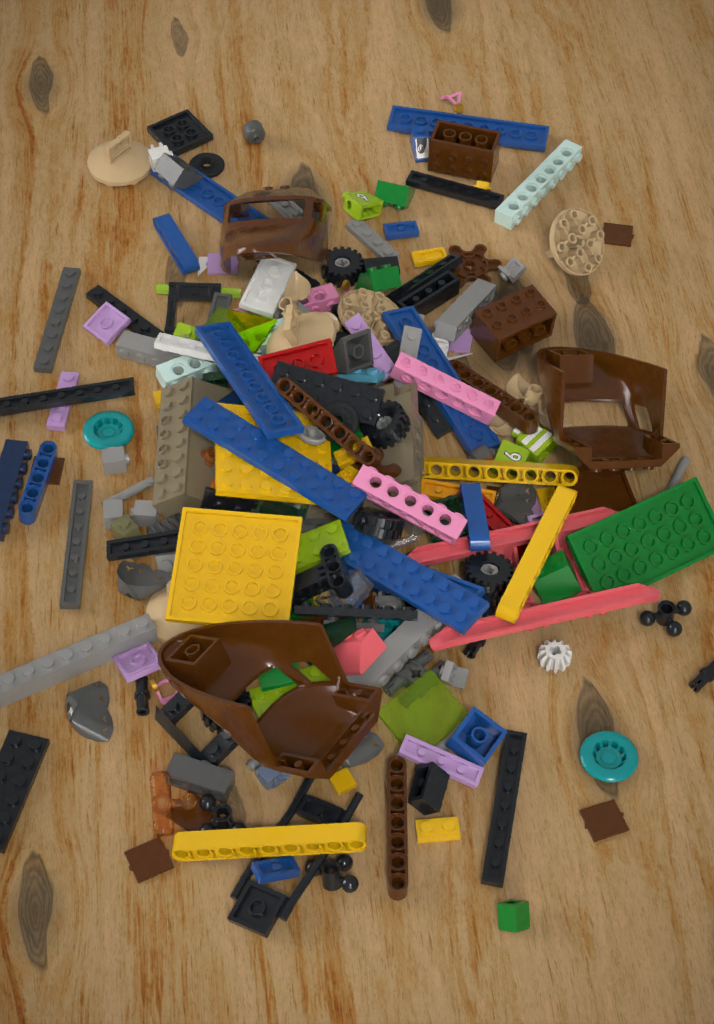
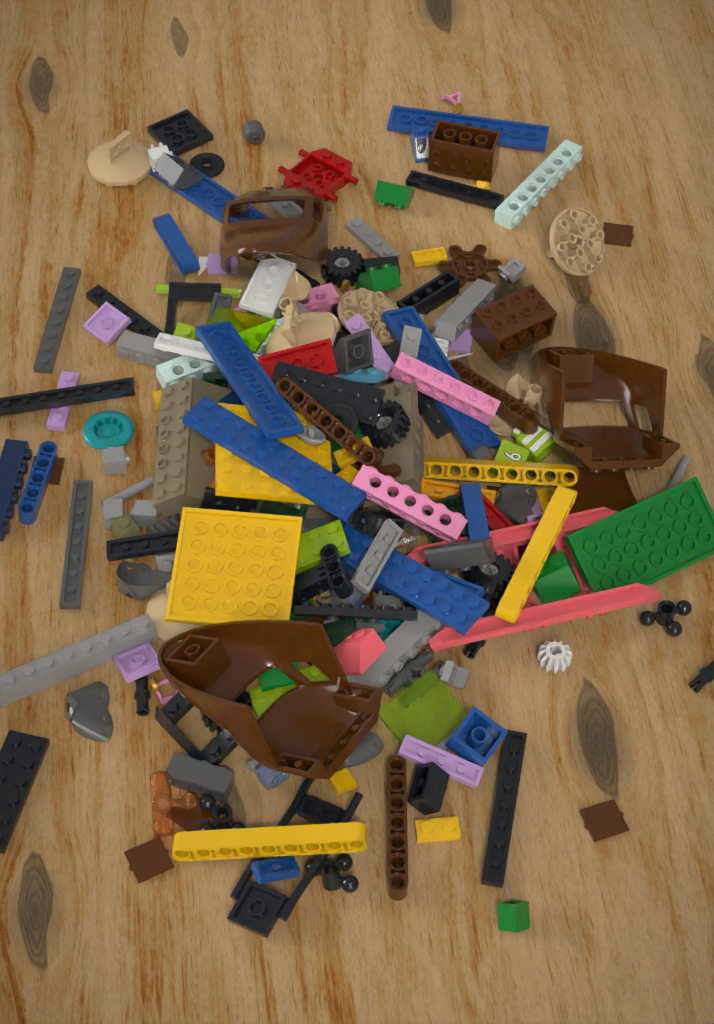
lime torso [342,190,384,221] -> none
blue plate [383,220,419,240] -> none
black plate [386,253,463,305] -> none
teal wheel [579,731,639,783] -> none
none -> red piece [278,148,359,203]
none -> light grey plate [350,518,403,594]
none -> dark grey slope [424,537,496,574]

